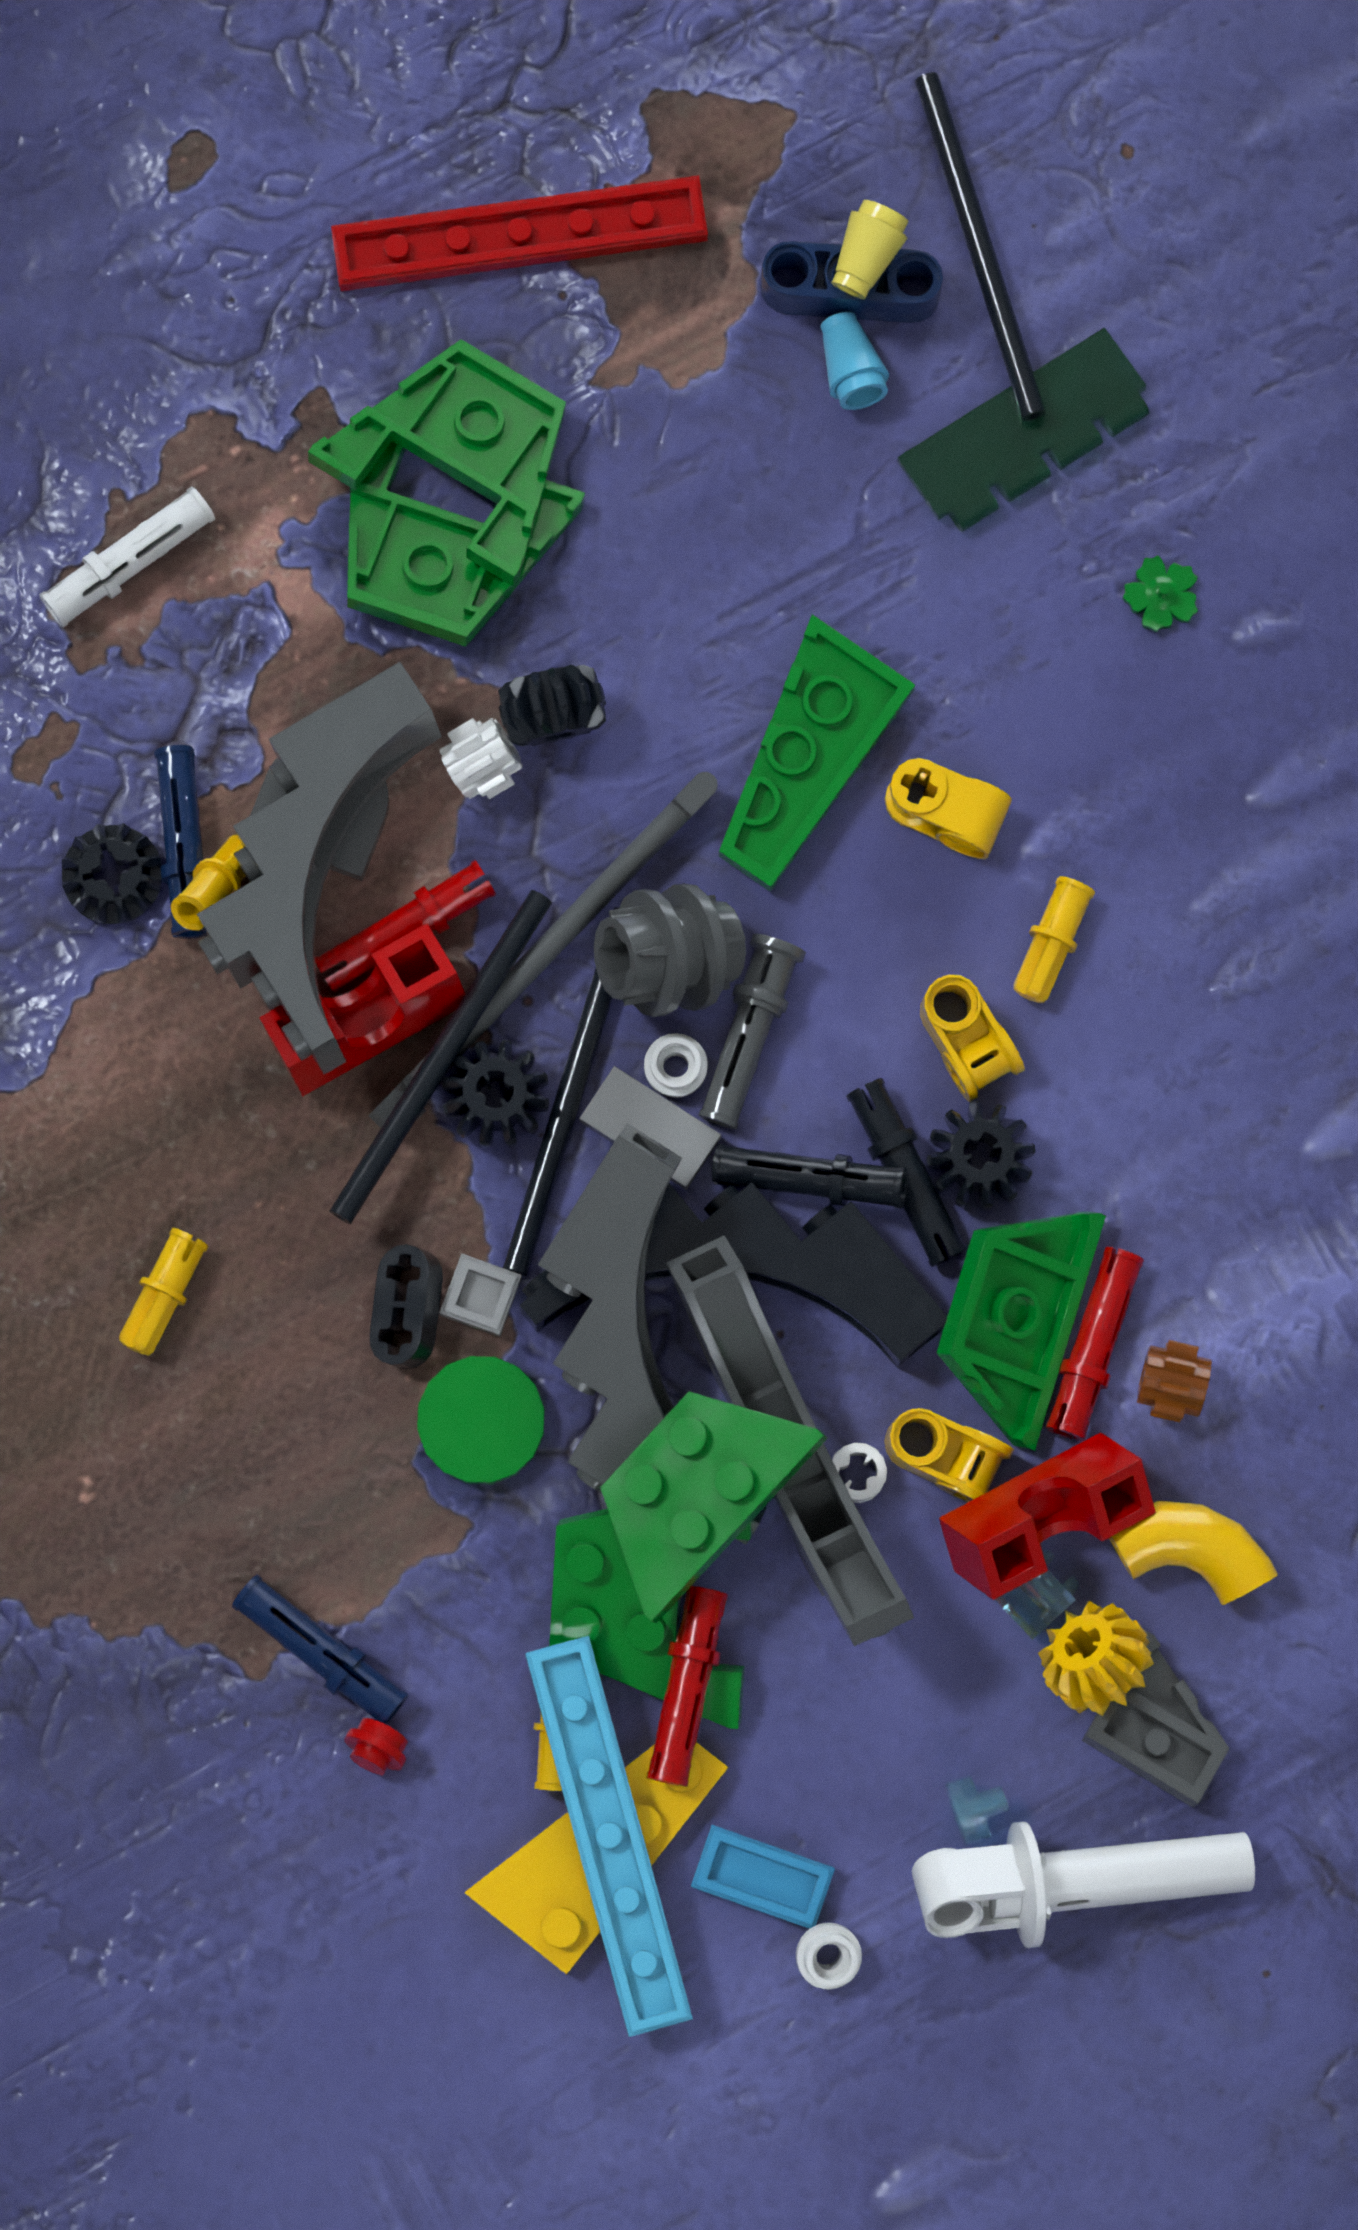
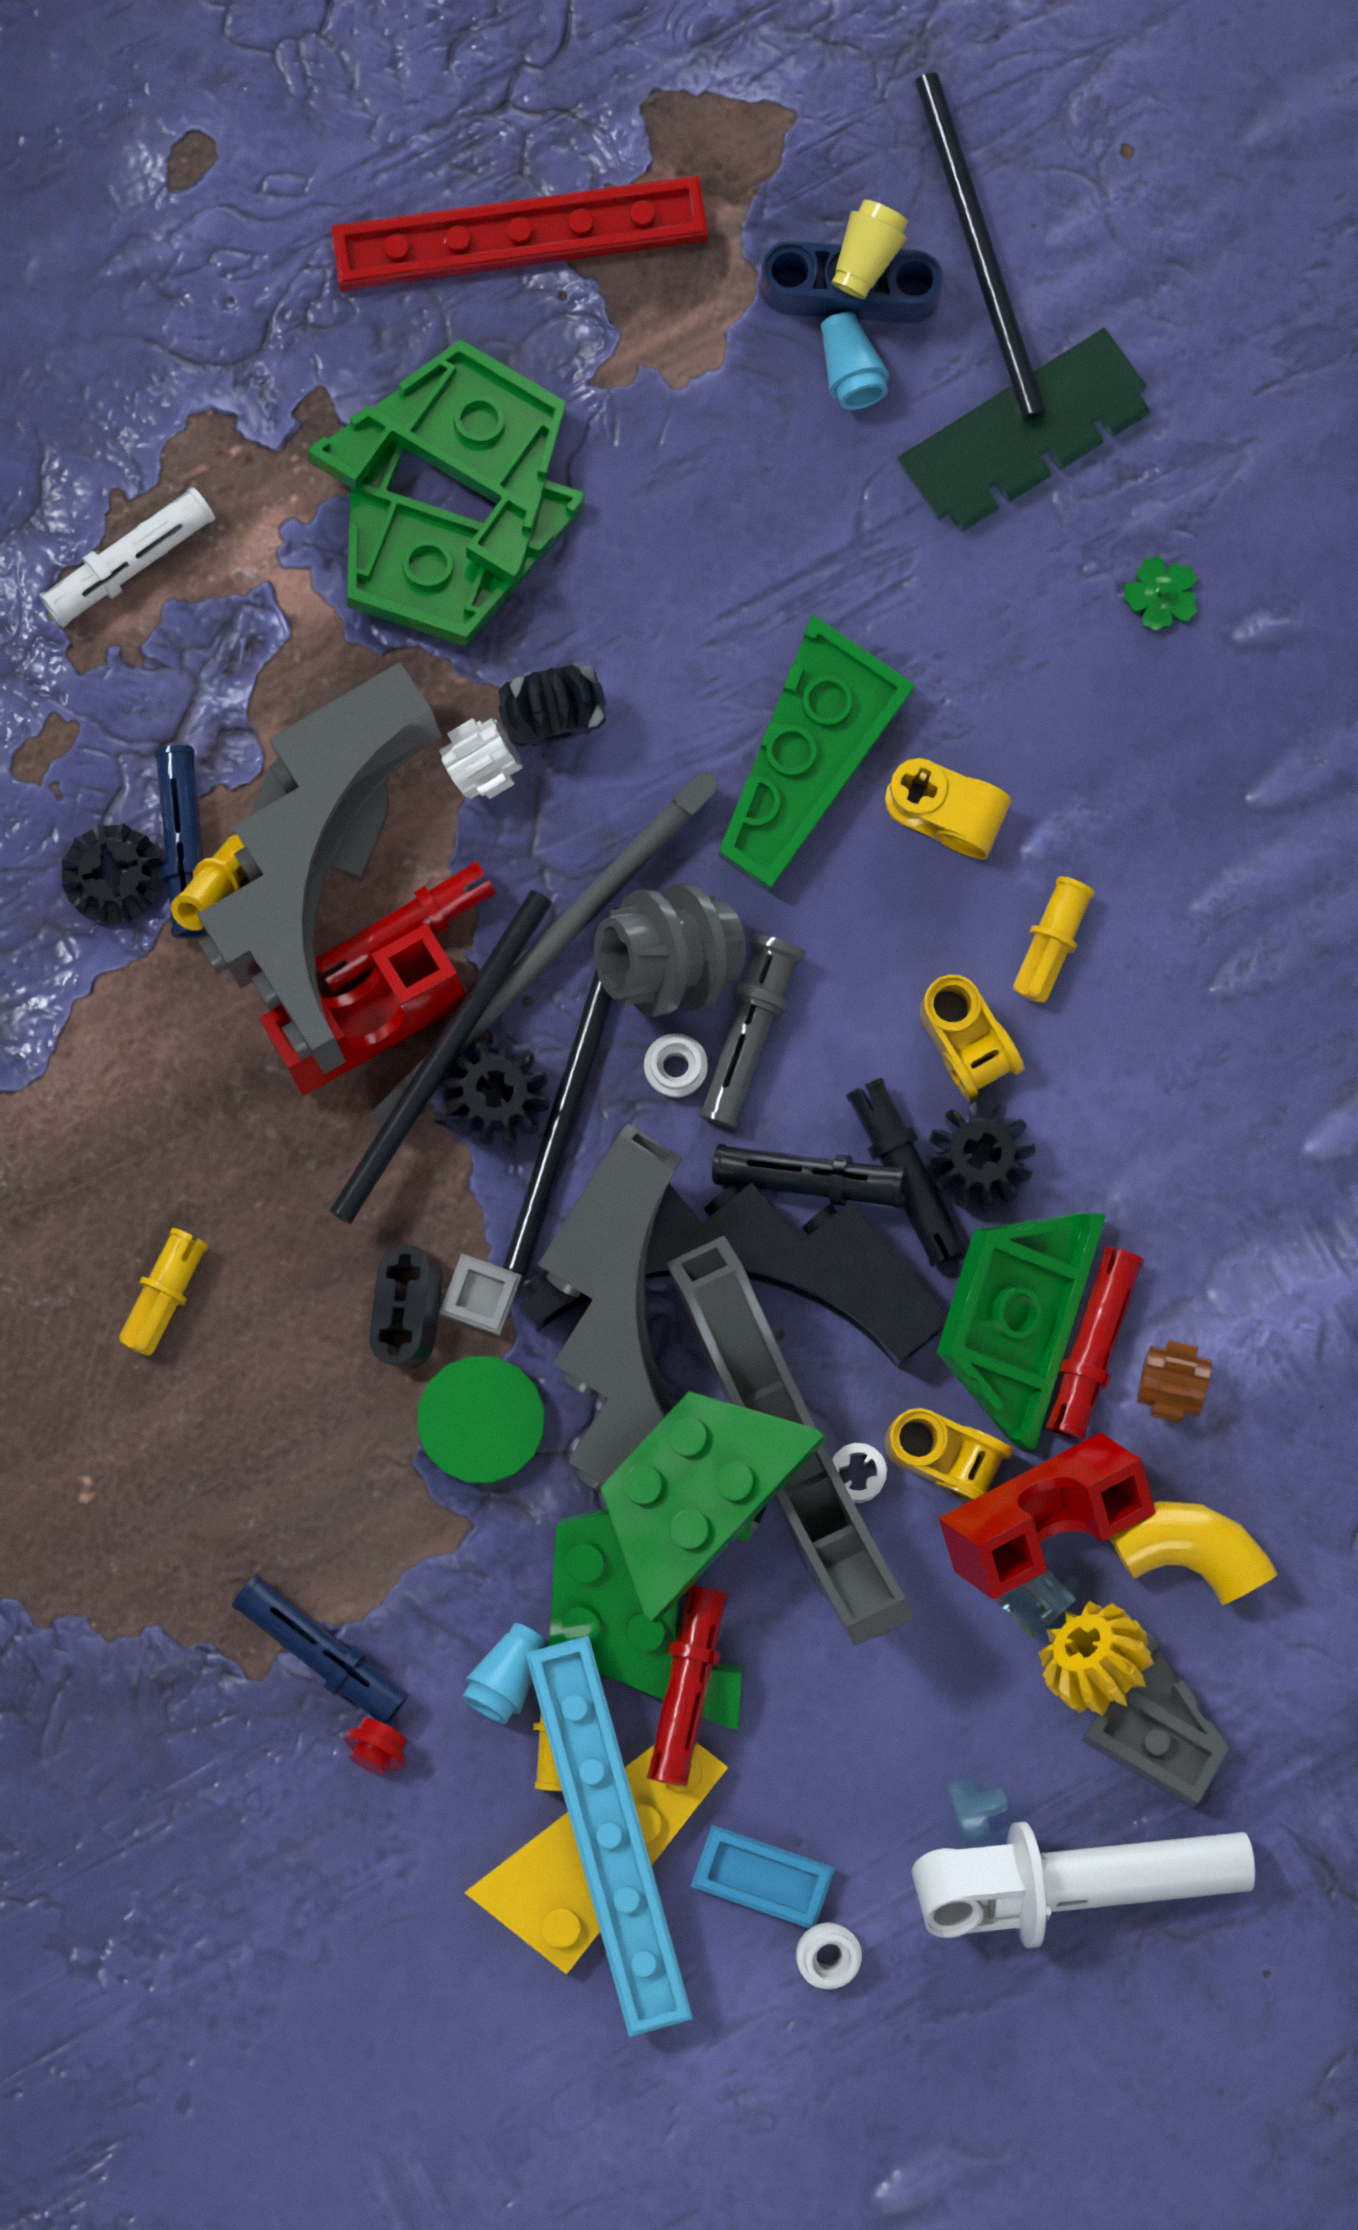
light grey tile [579,1066,721,1190] -> none
none -> medium azure cone [462,1623,547,1724]

